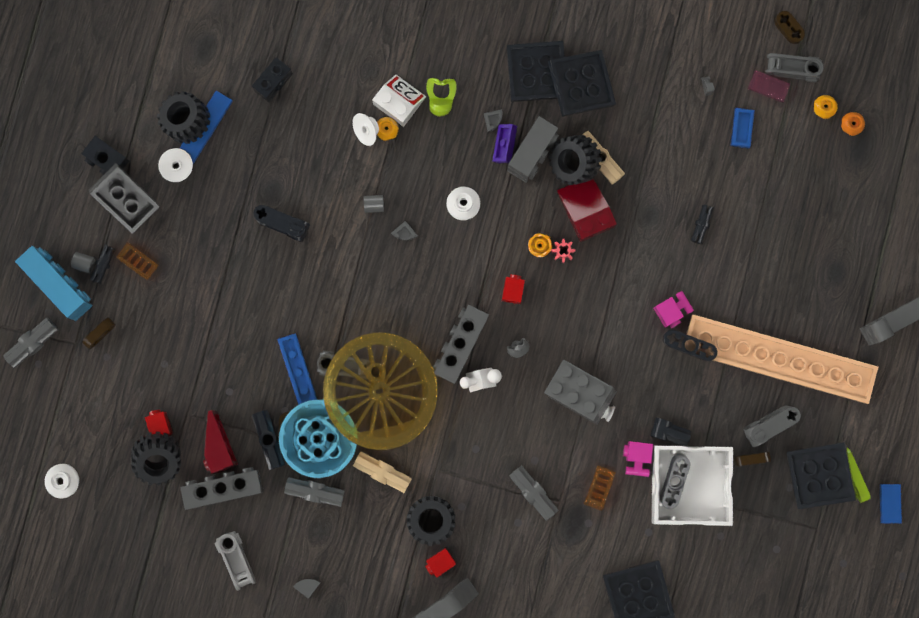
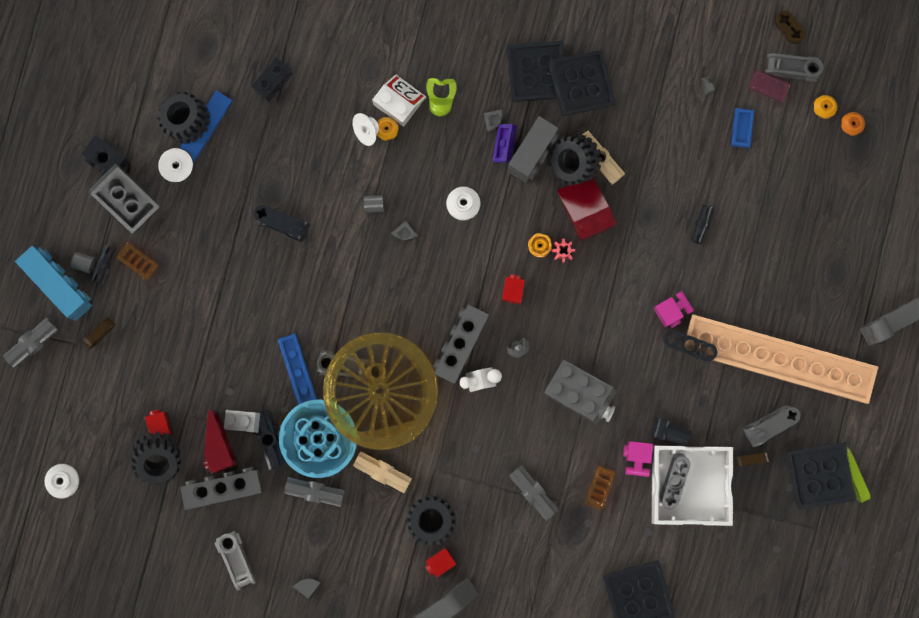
blue tile [880,484,902,523] -> none
none -> light grey plate [224,410,260,433]

